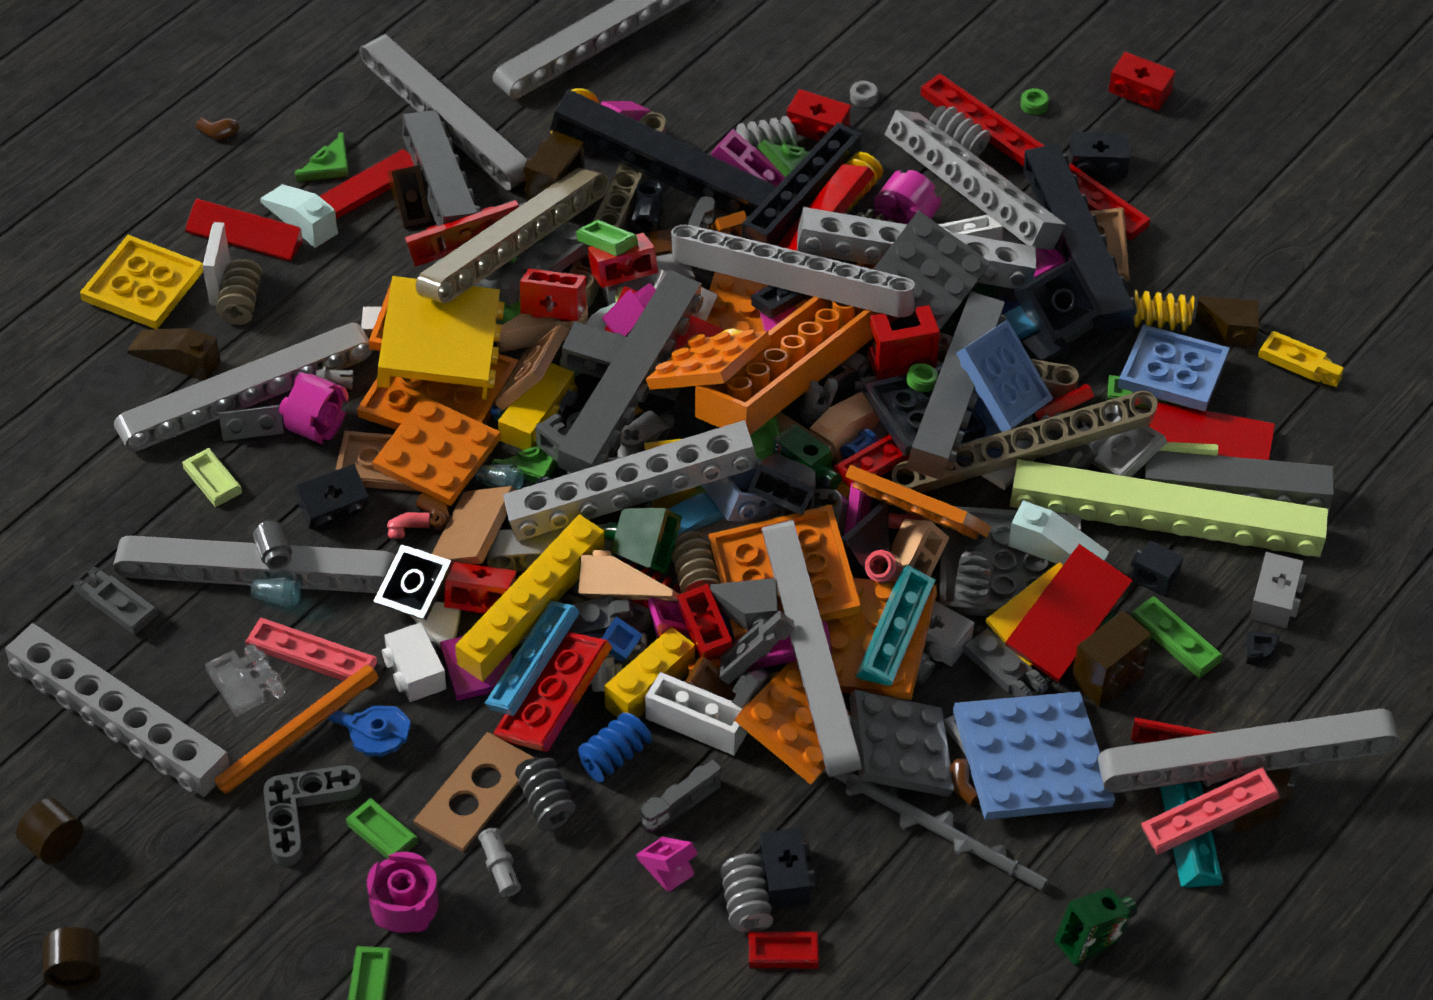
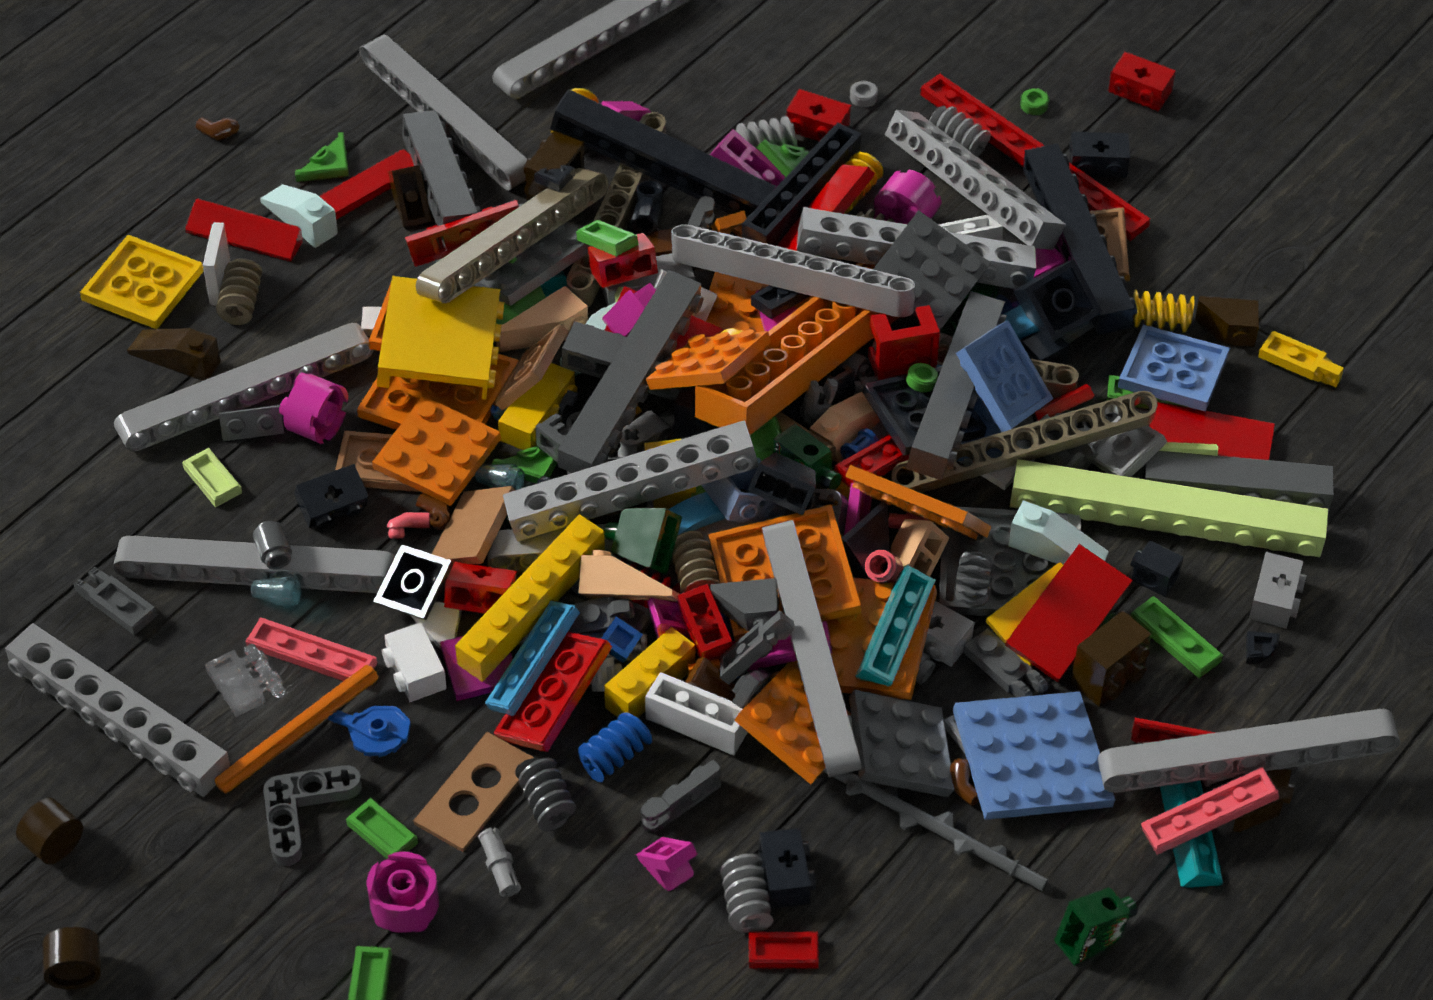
light grey pin [316,366,353,390] -> none
red brick [520,268,586,322] -> none
none -> black tile [534,165,575,192]

